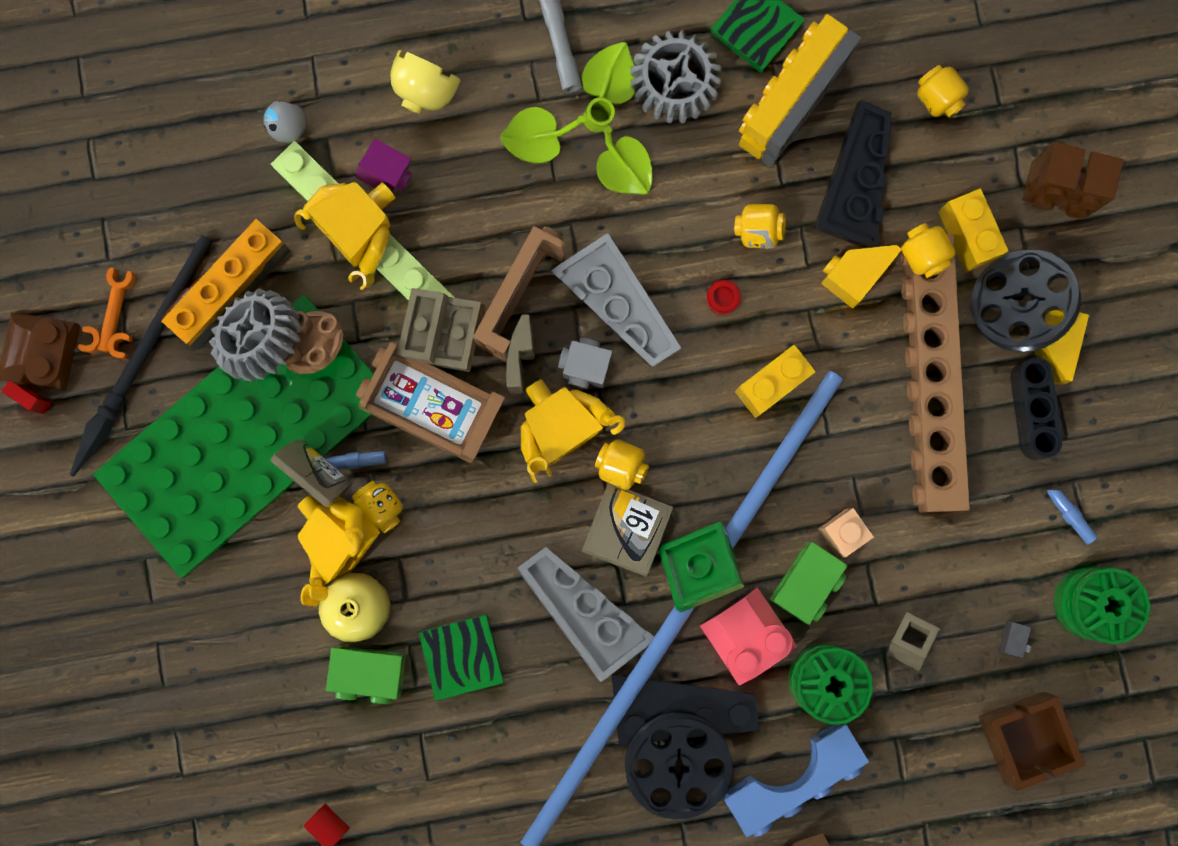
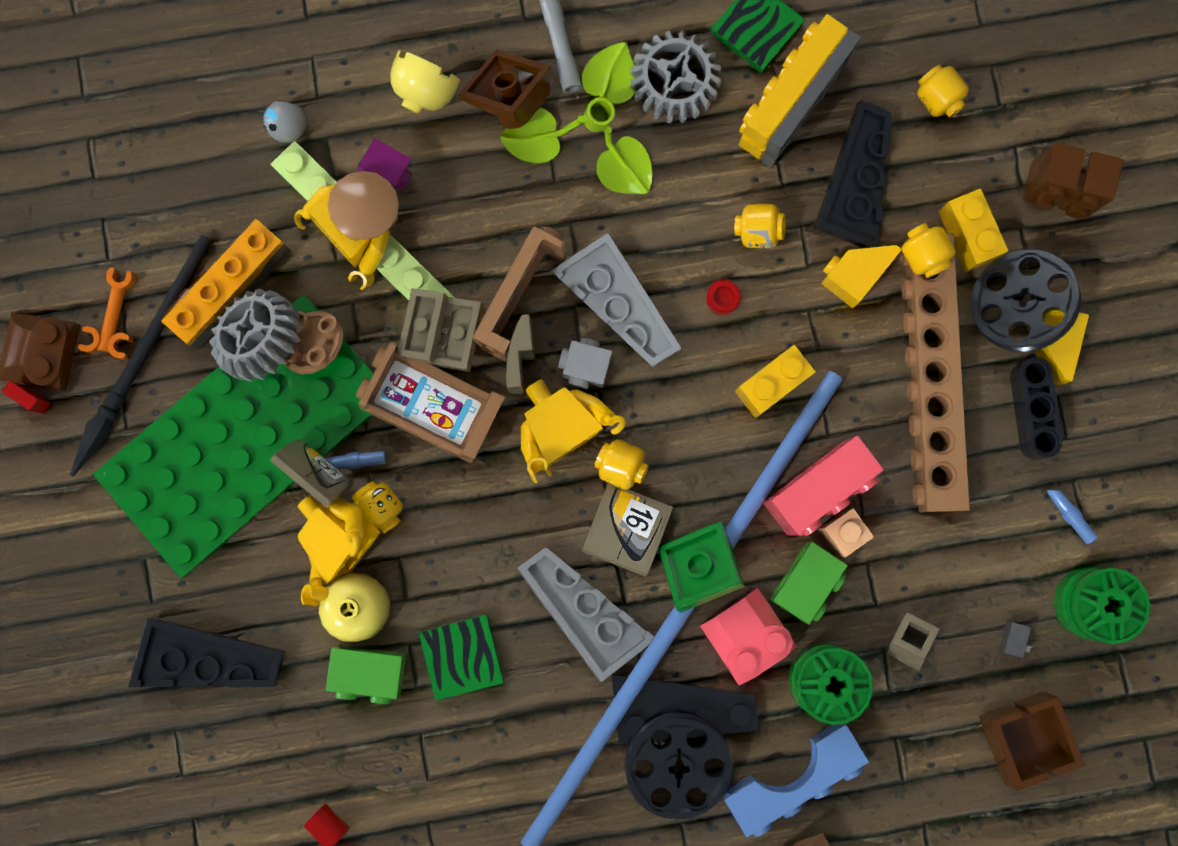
none -> black wing [128,617,286,687]
none -> medium nougat dish [328,171,399,241]
none -> reddish brown slope [459,49,554,129]
none -> coral brick [763,435,884,537]

